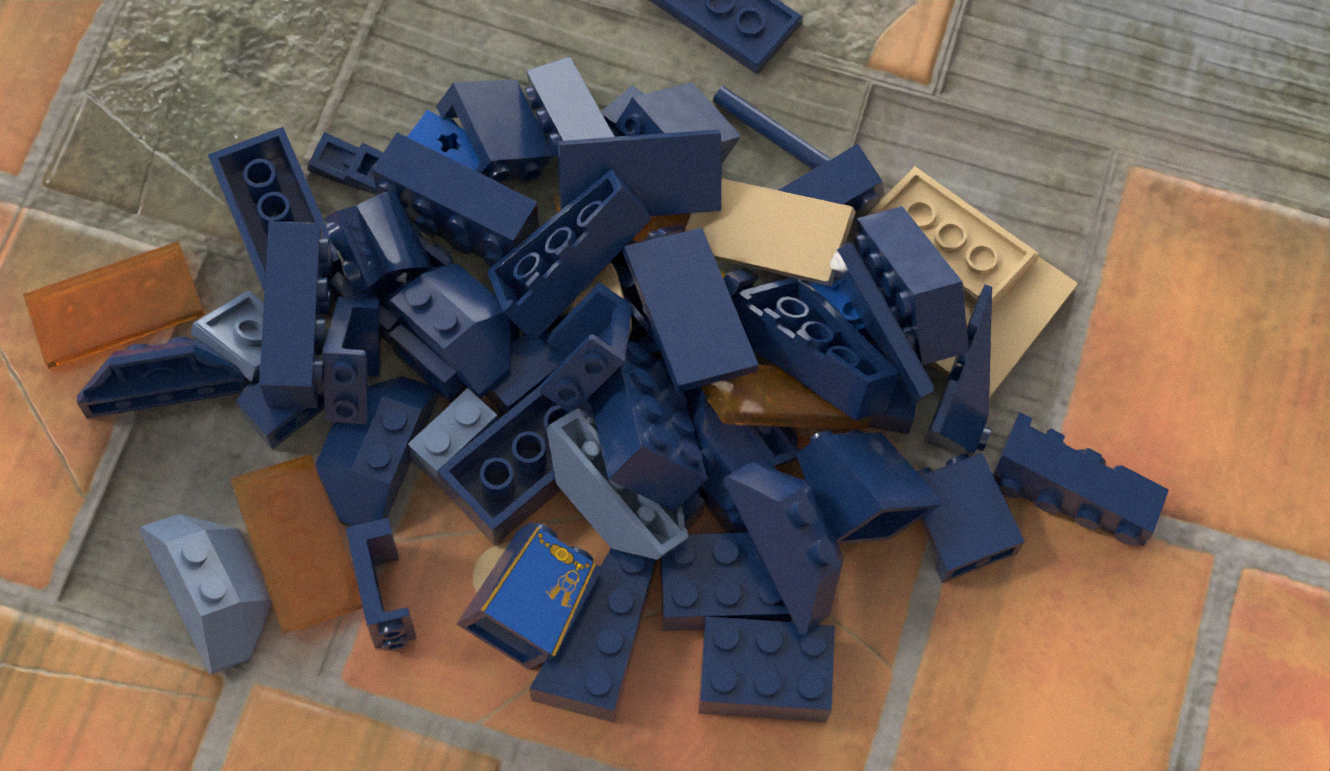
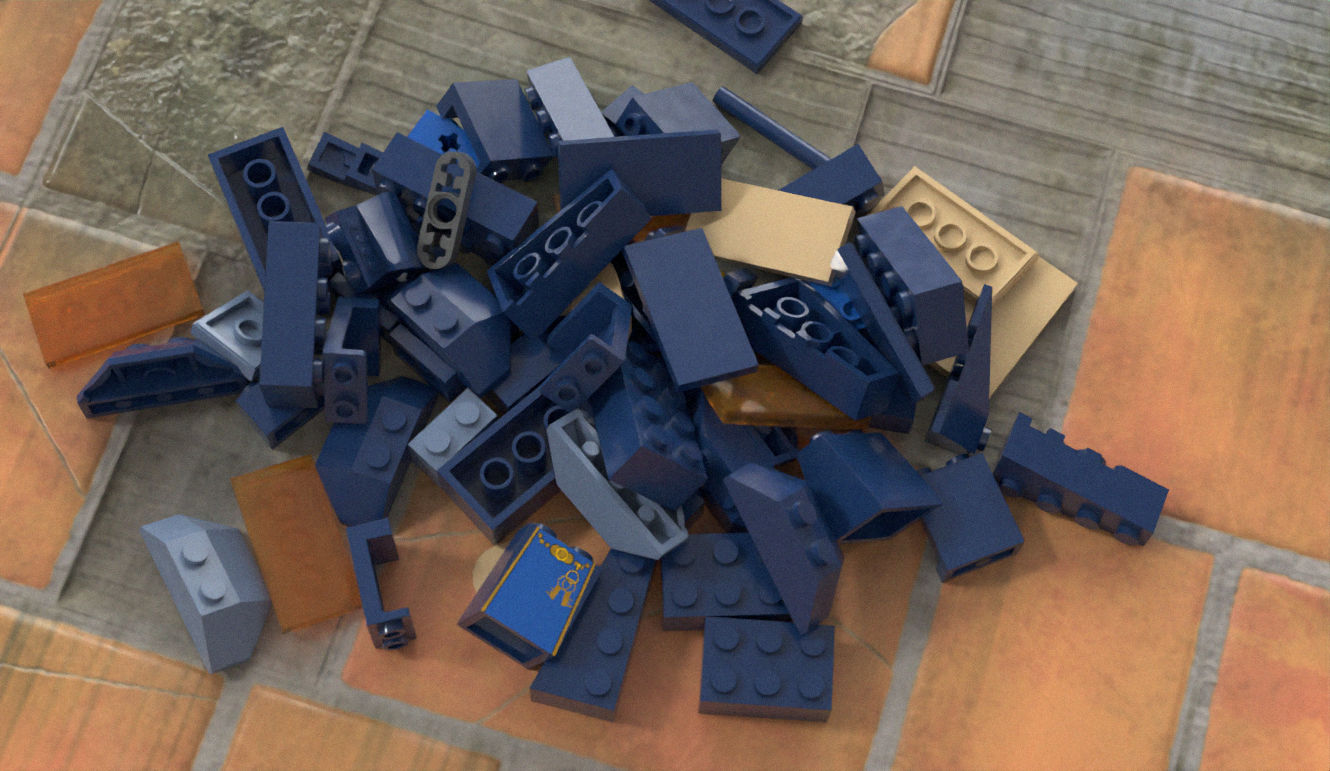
none -> dark grey beam [417,152,477,269]

